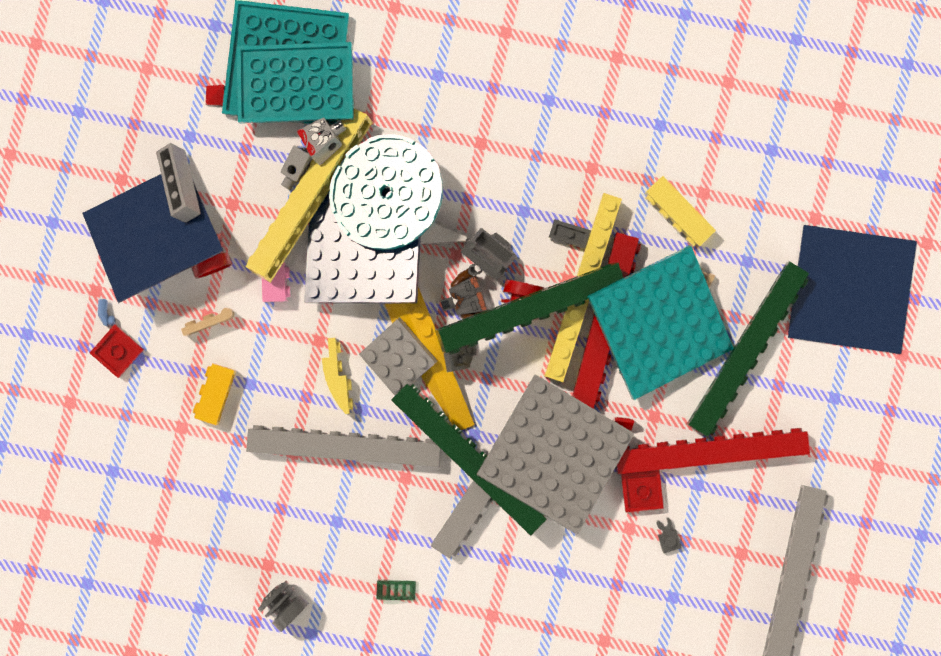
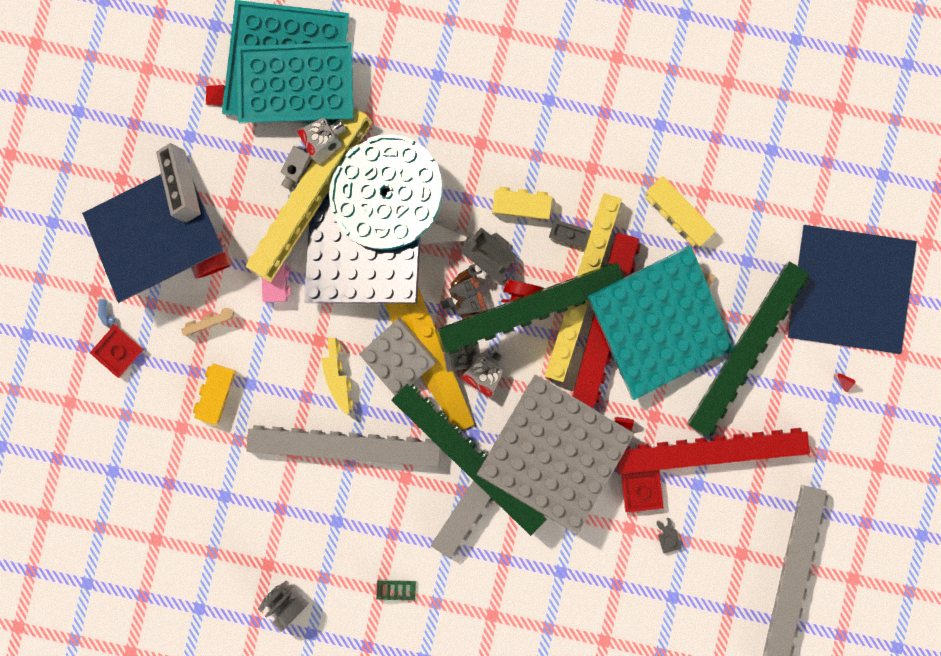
none -> torso [460,350,504,398]
none -> light yellow brick [492,187,552,221]
none -> red slope [834,373,856,392]

